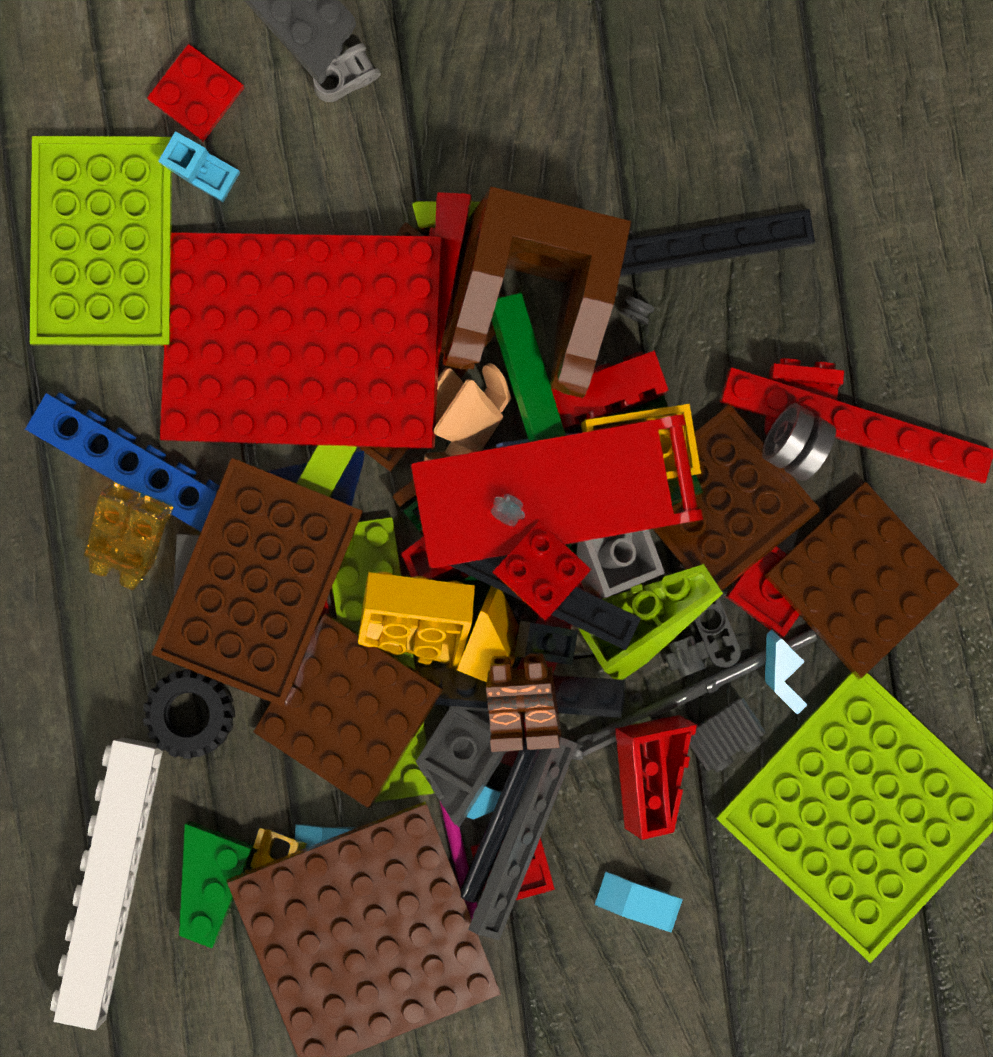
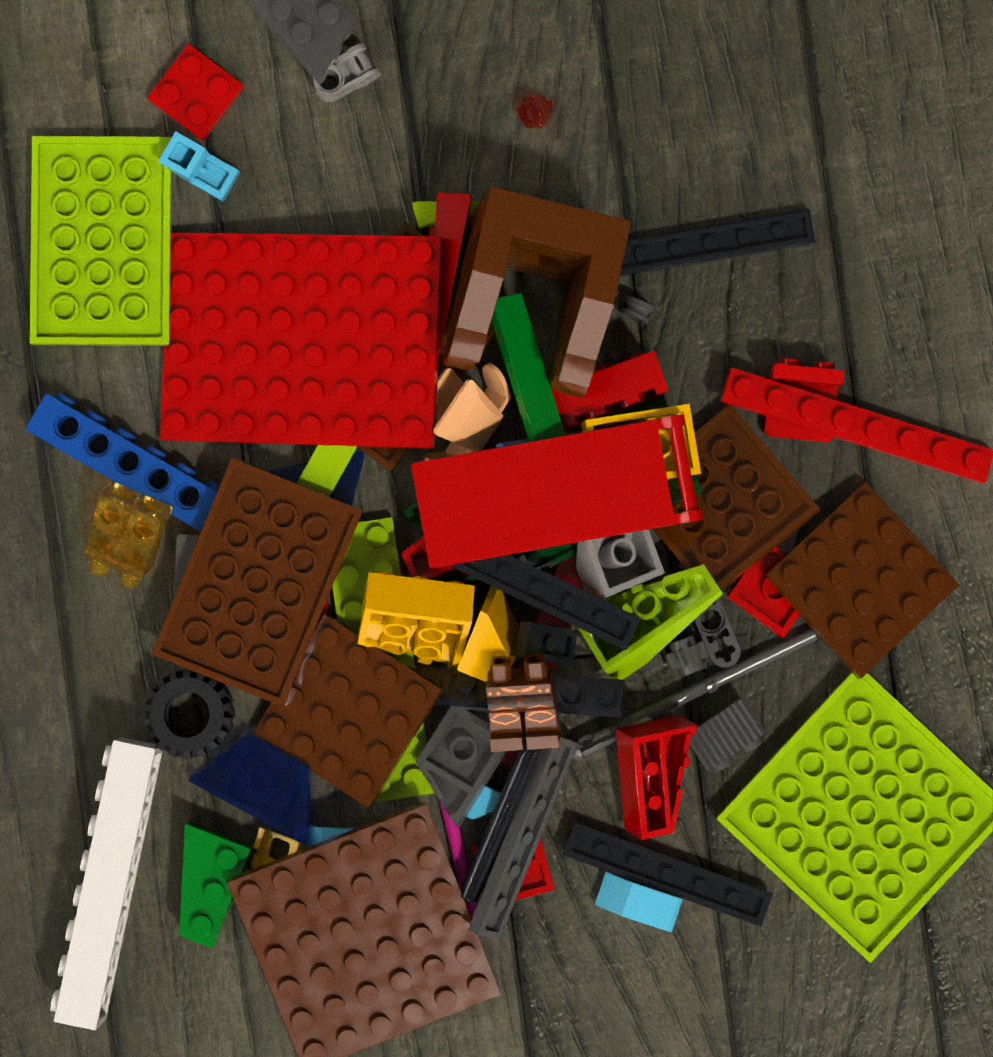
reddish brown tile [392,480,417,508] -> none
clear light blue plate [491,494,525,526] -> none
red hinge [493,522,592,621] -> none
flat silver wheel [762,403,836,481] -> none
slope [765,629,807,715] -> none
none -> clear blue wing [189,734,312,844]
none -> clear red plate [517,94,553,129]
none -> black plate [563,821,773,927]

